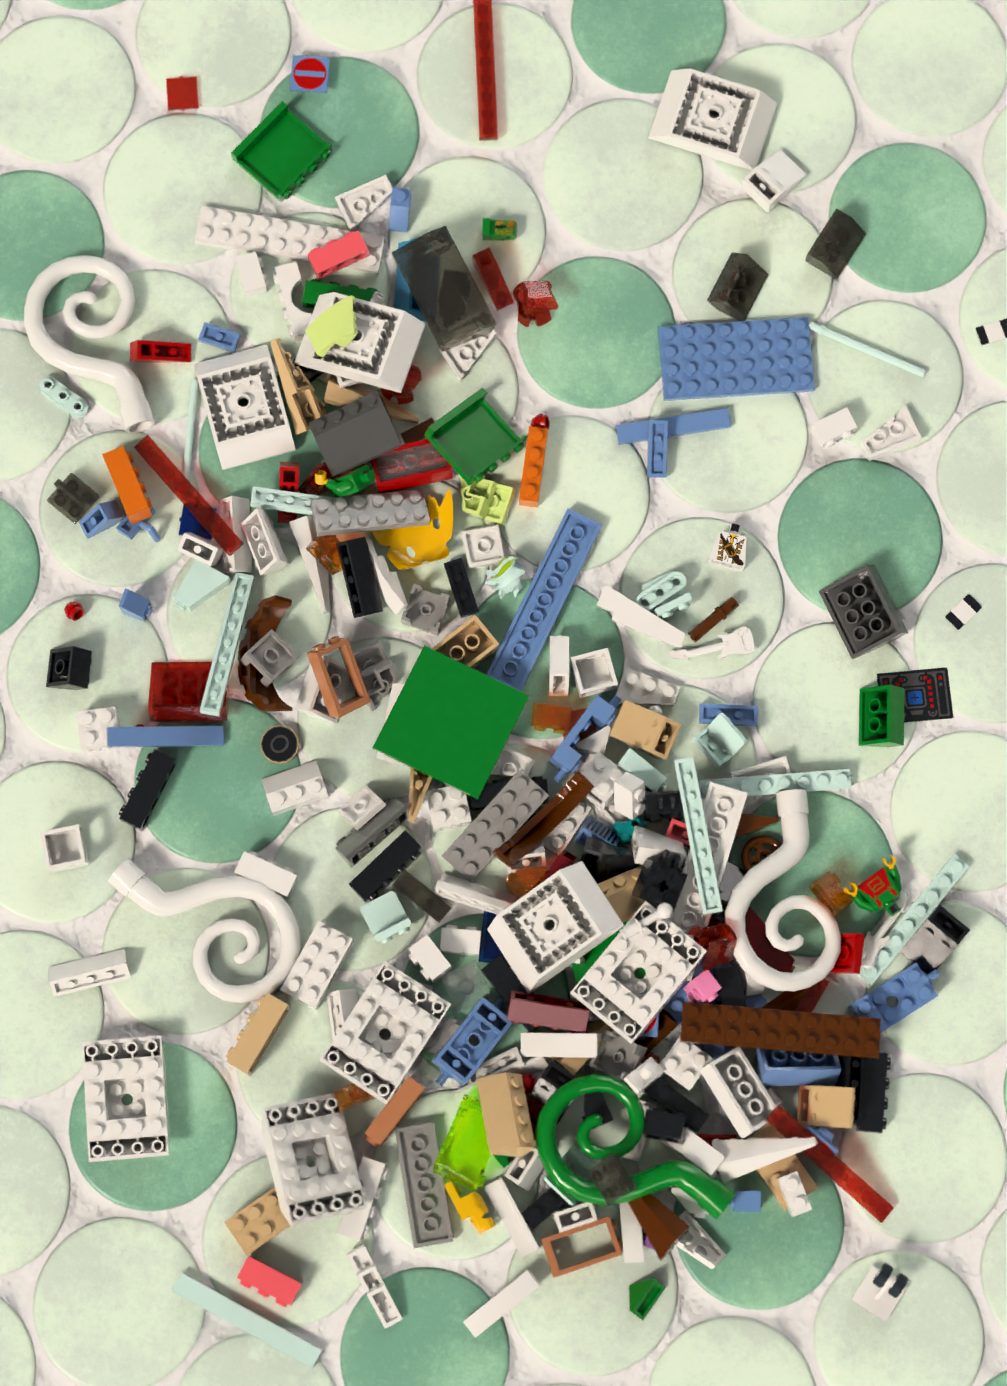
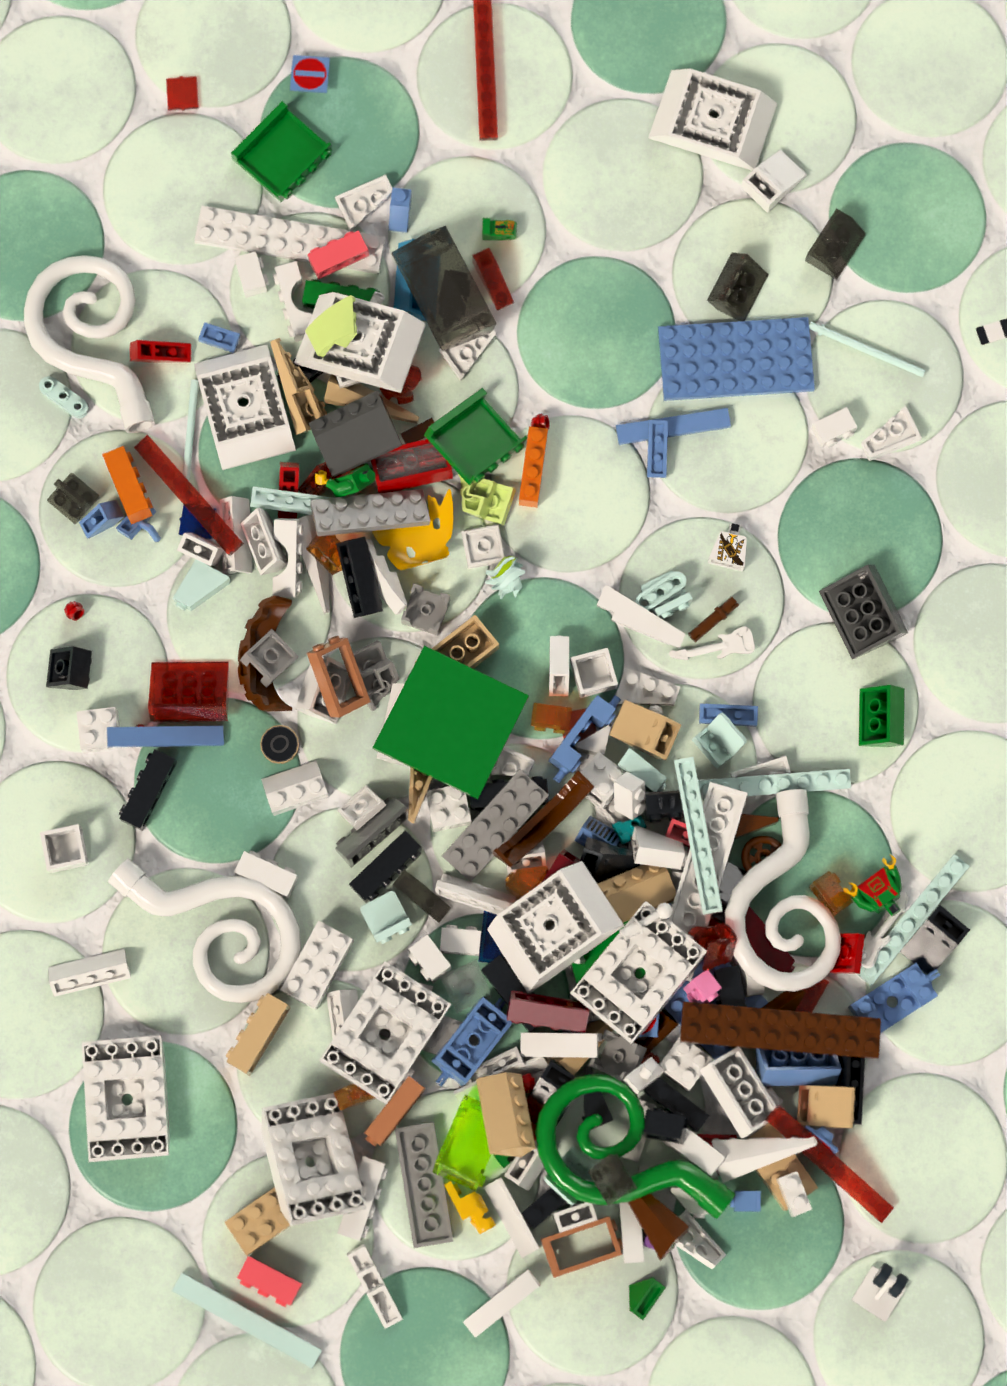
medium blue slope [119,588,153,622] -> none
light aqua plate [200,572,255,716] -> none
black plate [444,558,479,618] -> none
medium blue plate [486,509,602,691] -> none
clear red piece [513,281,558,327] -> none
white wing [543,801,592,856] -> none
black hinge [631,849,688,912] -> none
black brick [856,1052,891,1134] -> none
black sticker [877,668,953,723] -> none
sticker [945,594,982,630] -> none
none -> white arch [273,518,303,598]

